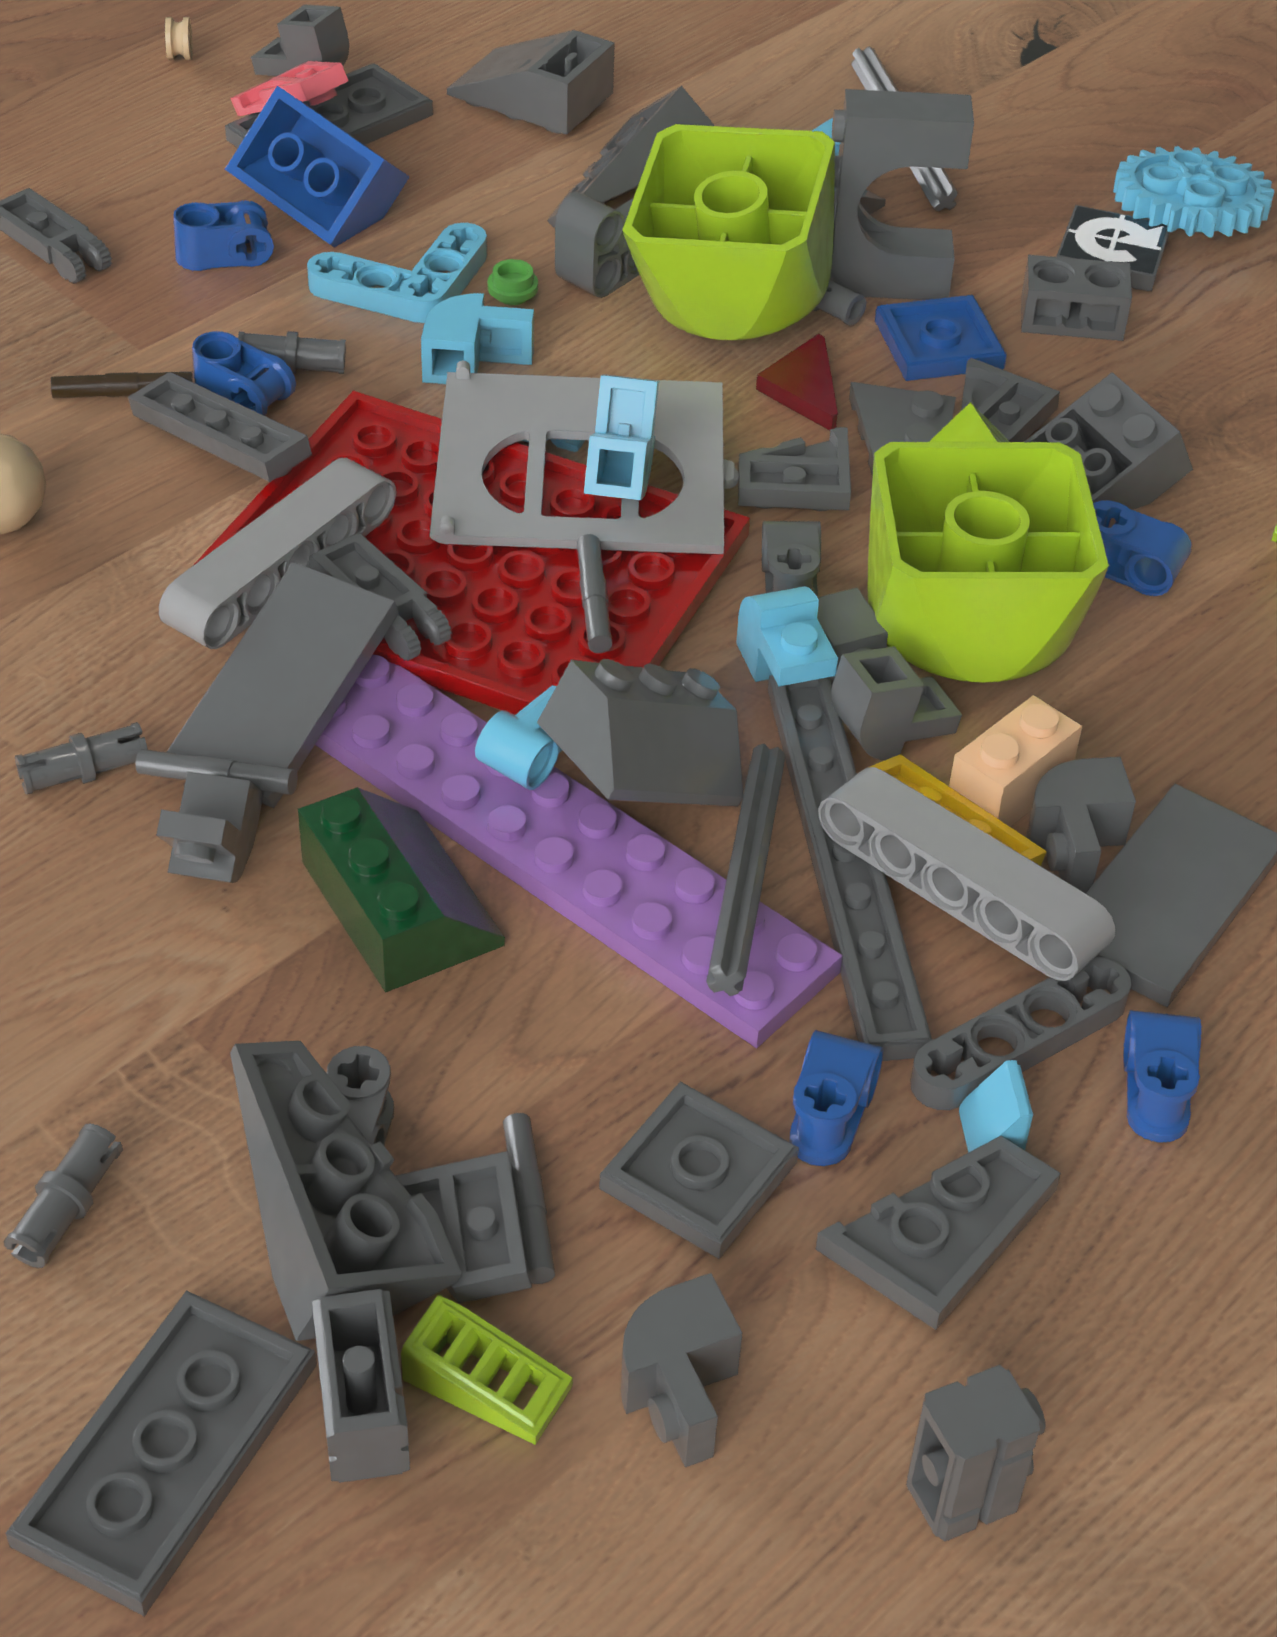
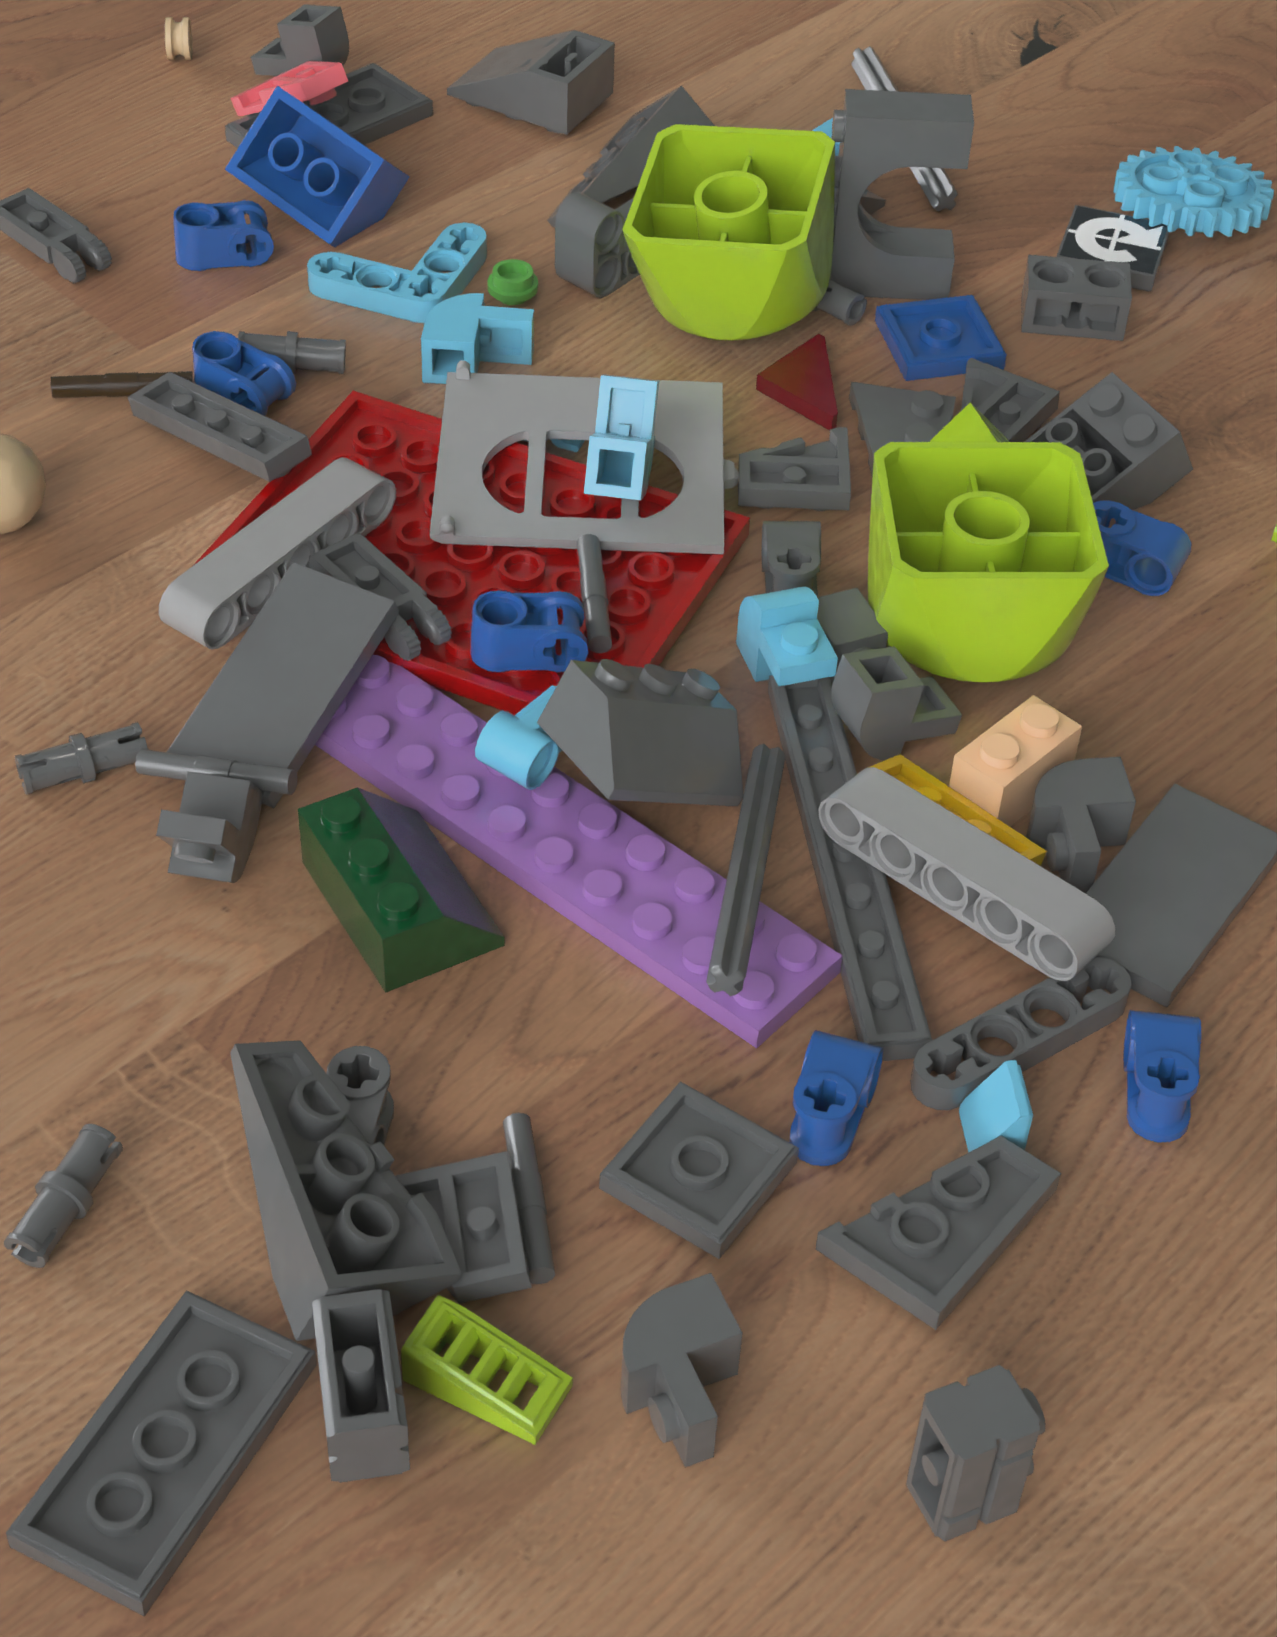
none -> blue piece [470,590,588,672]

